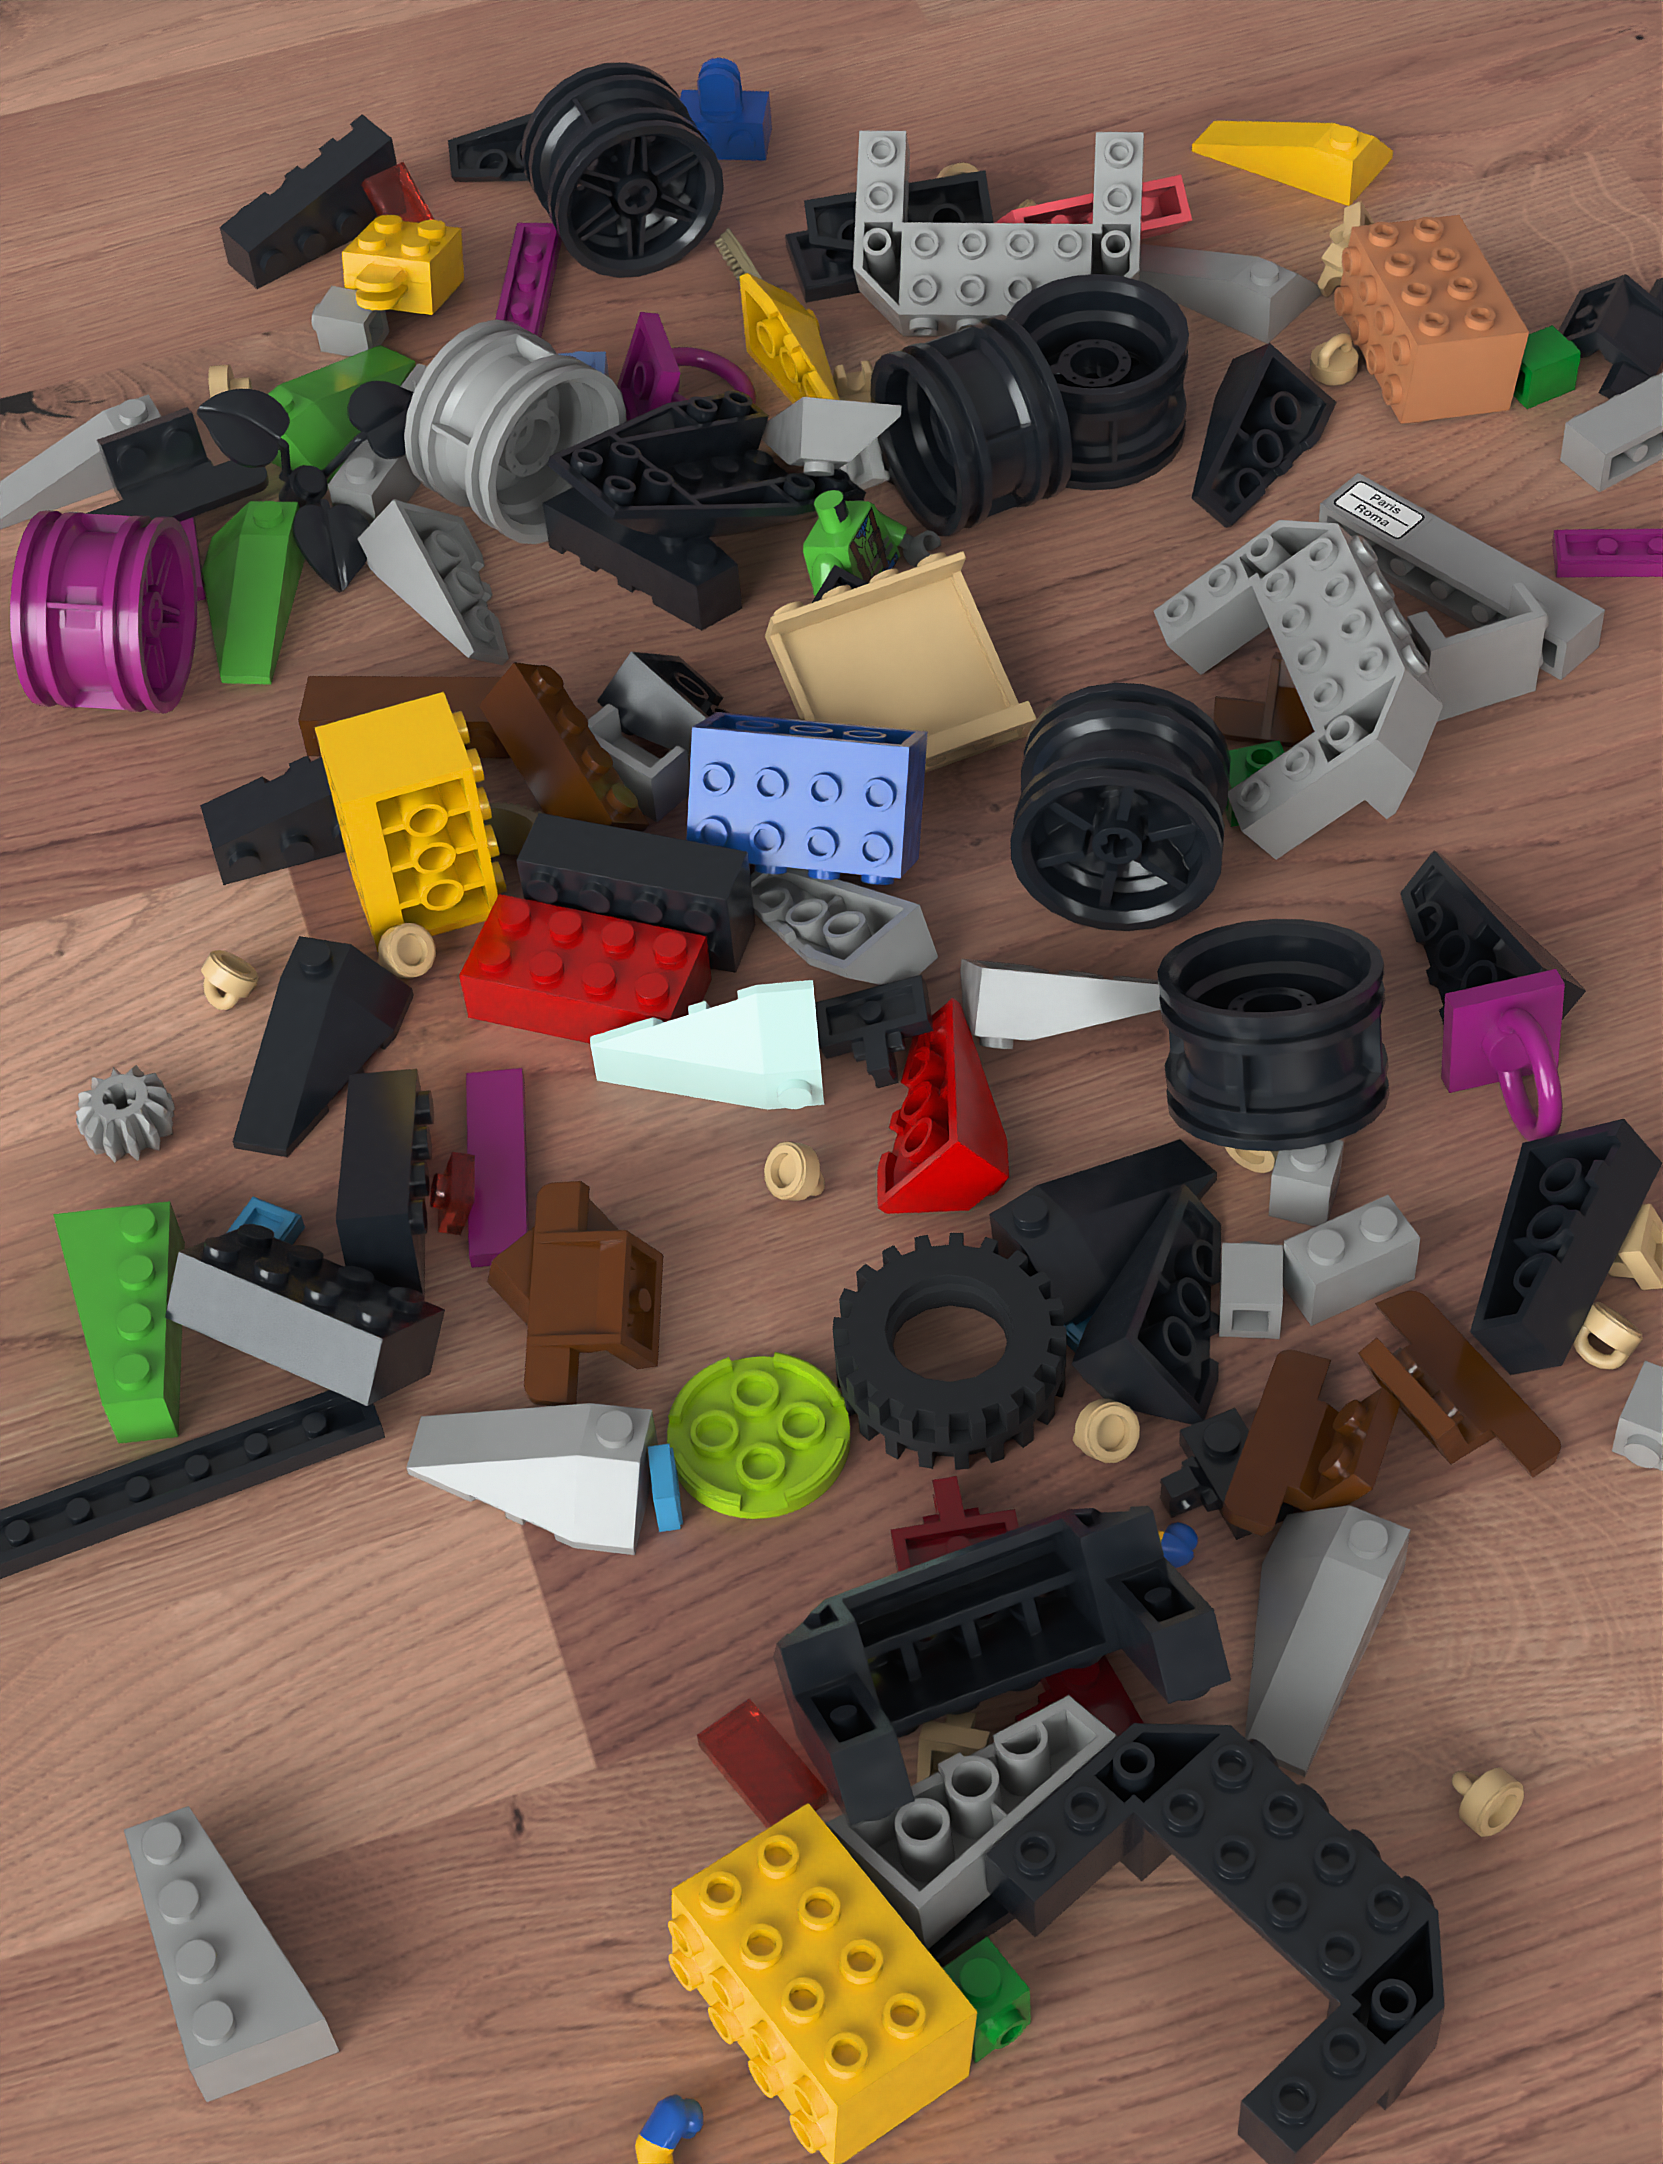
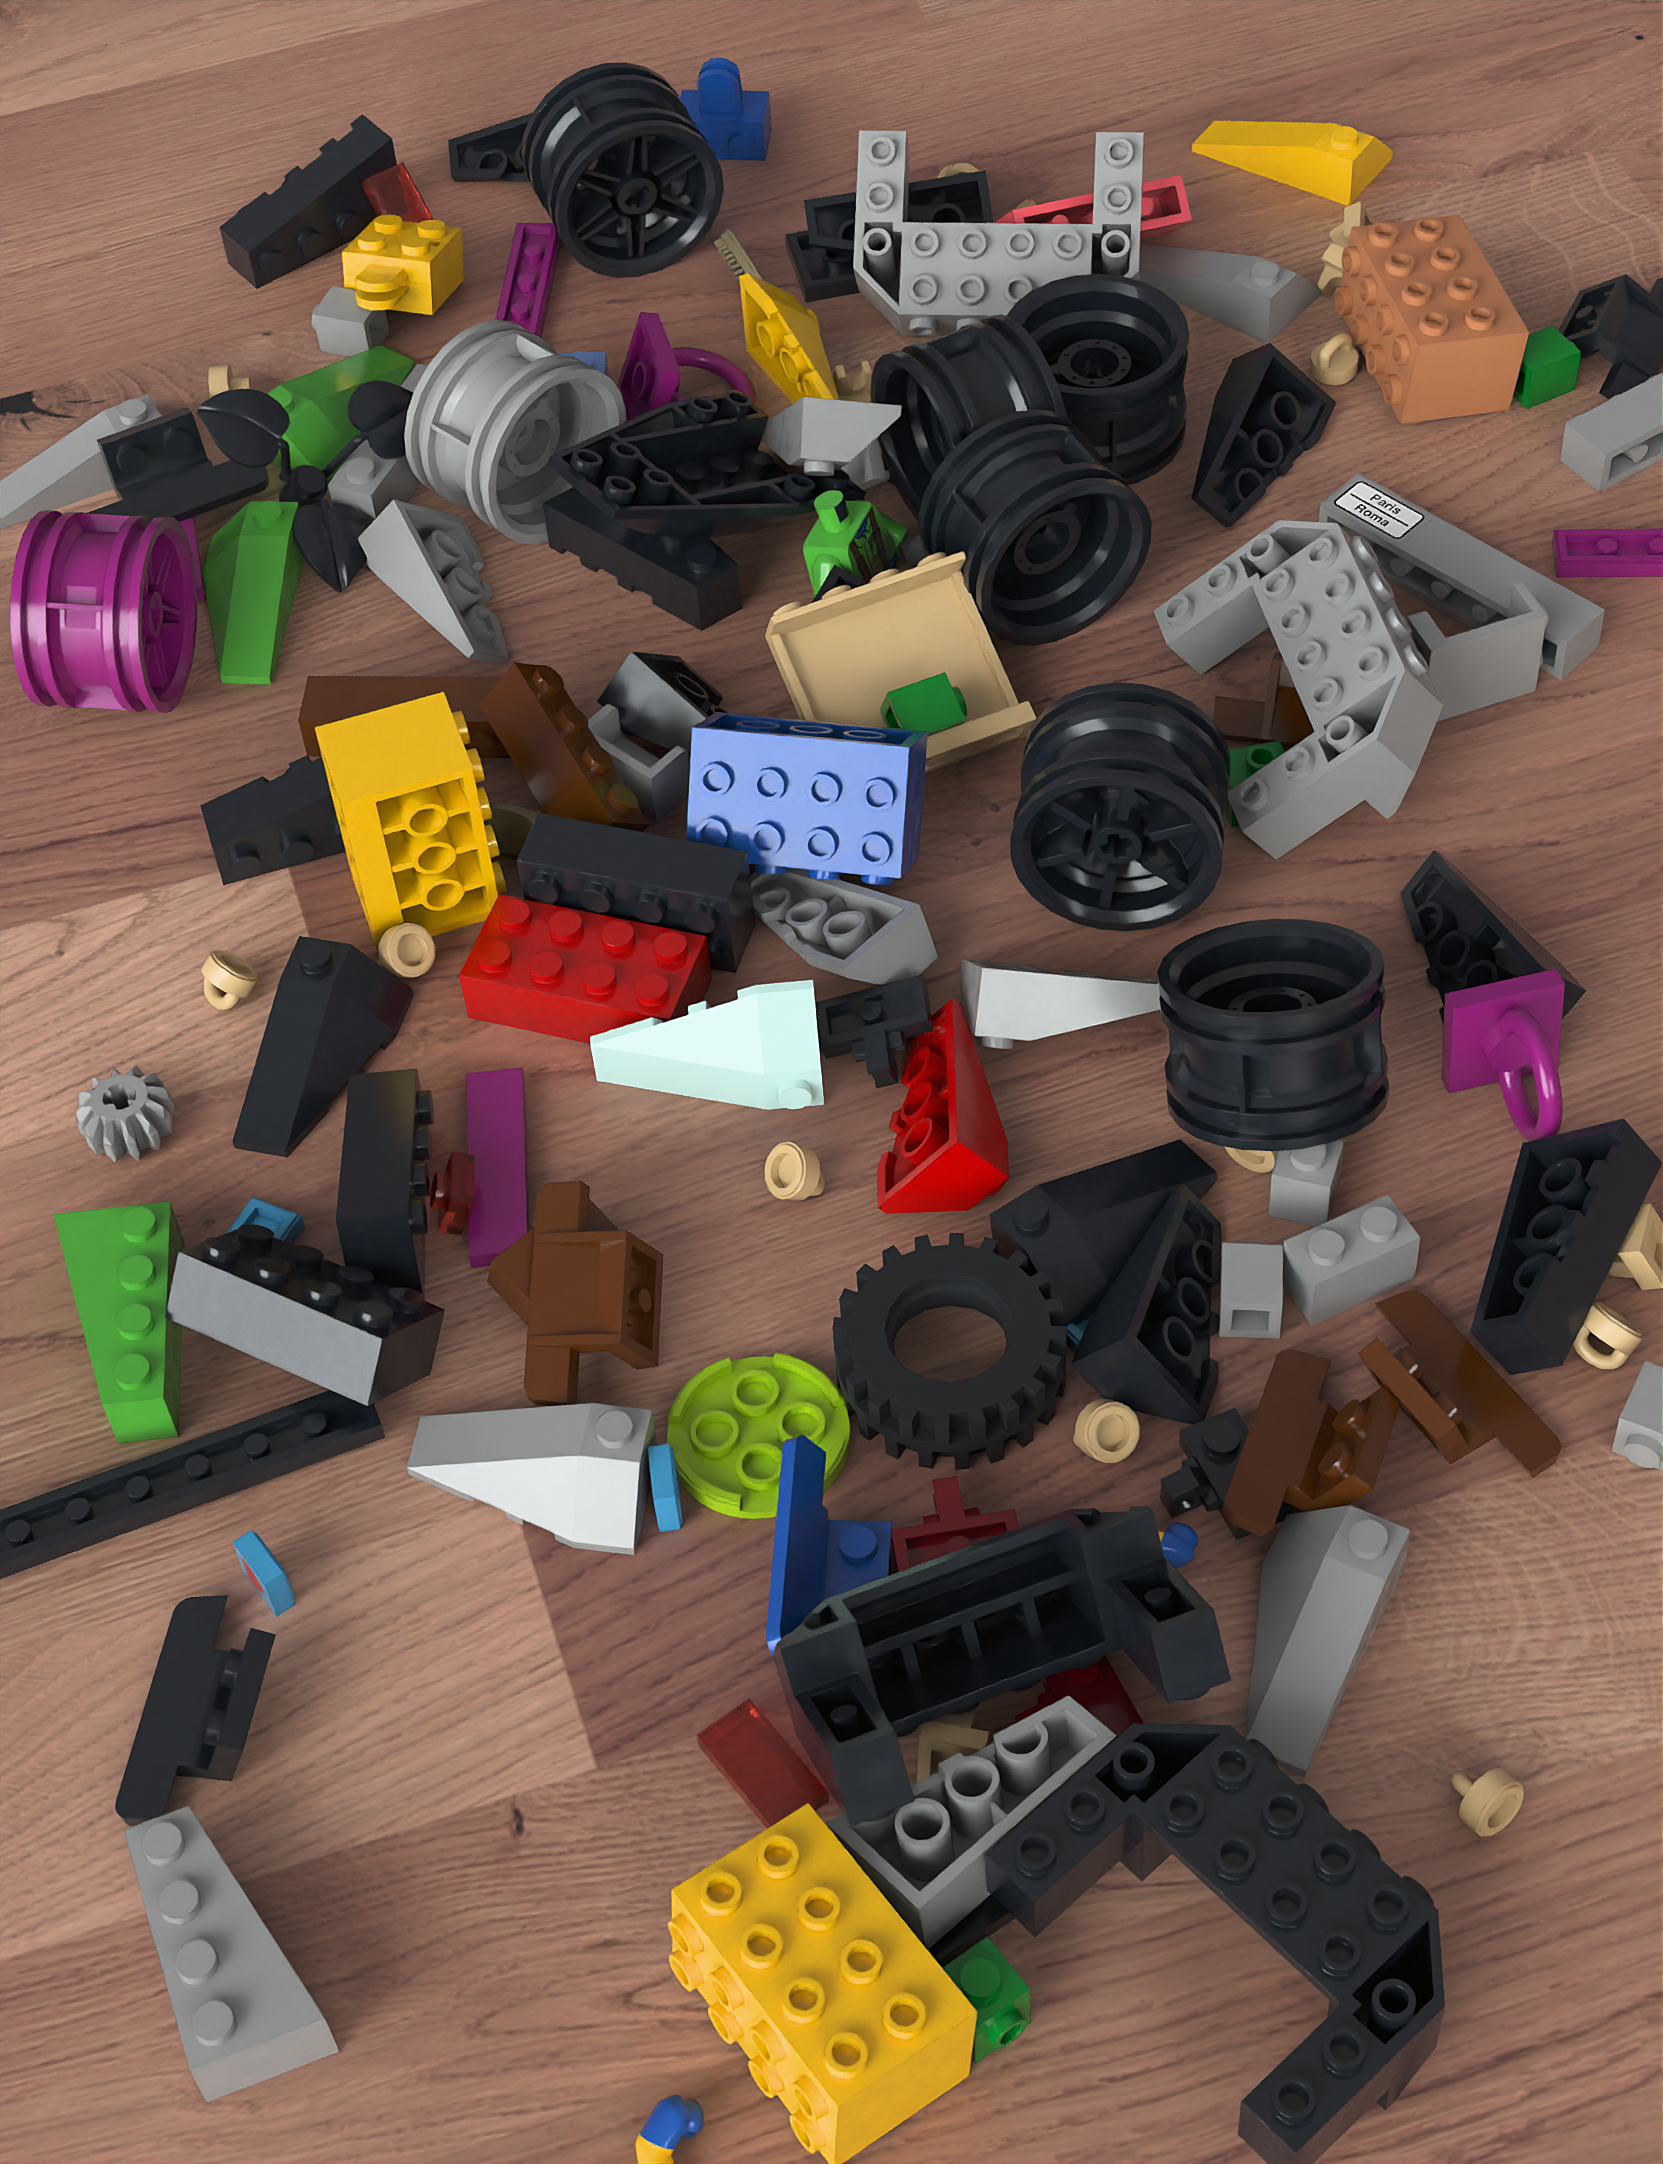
none -> black plate [115,1595,276,1826]
none -> dark azure tile [232,1530,295,1617]
none -> blue plate [766,1435,892,1655]
none -> green brick [879,672,967,736]
none -> black wheel [919,409,1152,646]

